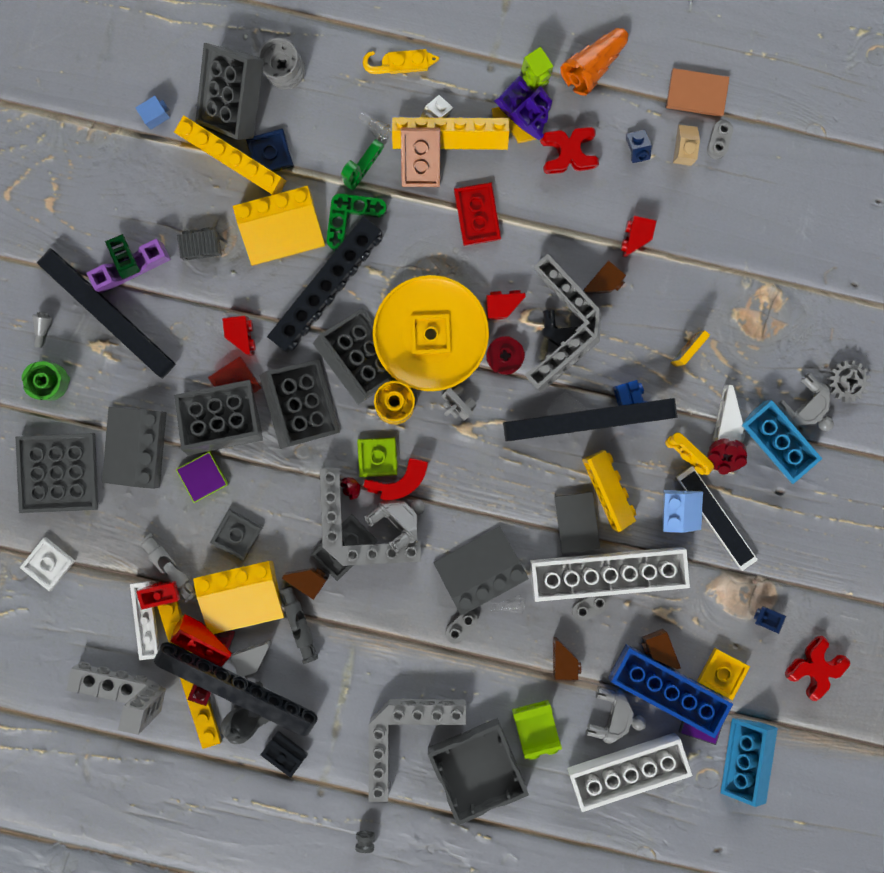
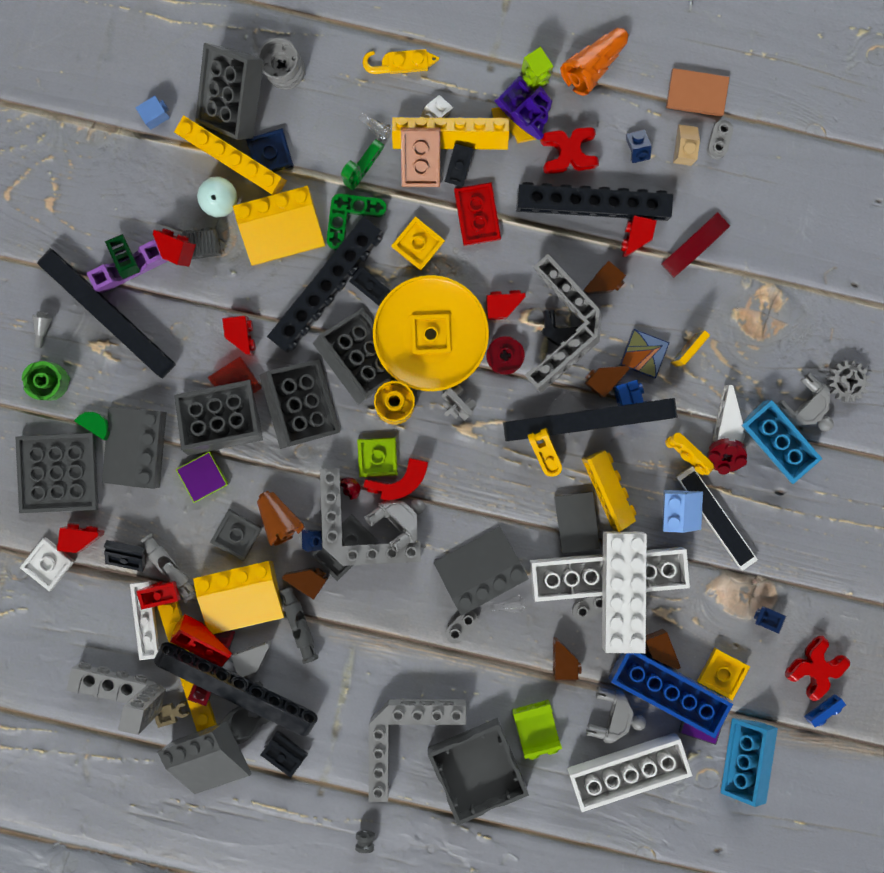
none -> red slope [57,523,105,553]
none -> green tile [74,412,110,441]
none -> black plate [104,540,145,572]
none -> red slope [153,228,196,267]
none -> dark tan plate [155,701,190,728]
none -> dark grey slope [157,721,252,794]
none -> light aqua piece [197,177,237,218]
none -> dark orange cone [257,491,305,546]
none -> dark blue bracket [302,530,322,552]
none -> black plate [349,267,391,306]
none -> yellow plate [391,216,445,271]
none -> black plate [444,143,473,187]
none -> black brick [516,182,673,221]
none -> yellow plate [528,428,562,477]
none -> reddish brown slope [584,366,630,398]
none -> white brick [602,531,647,653]
none -> tile [619,329,670,379]
none -> dark red slope [661,212,730,278]
none -> blue plate [804,694,846,728]

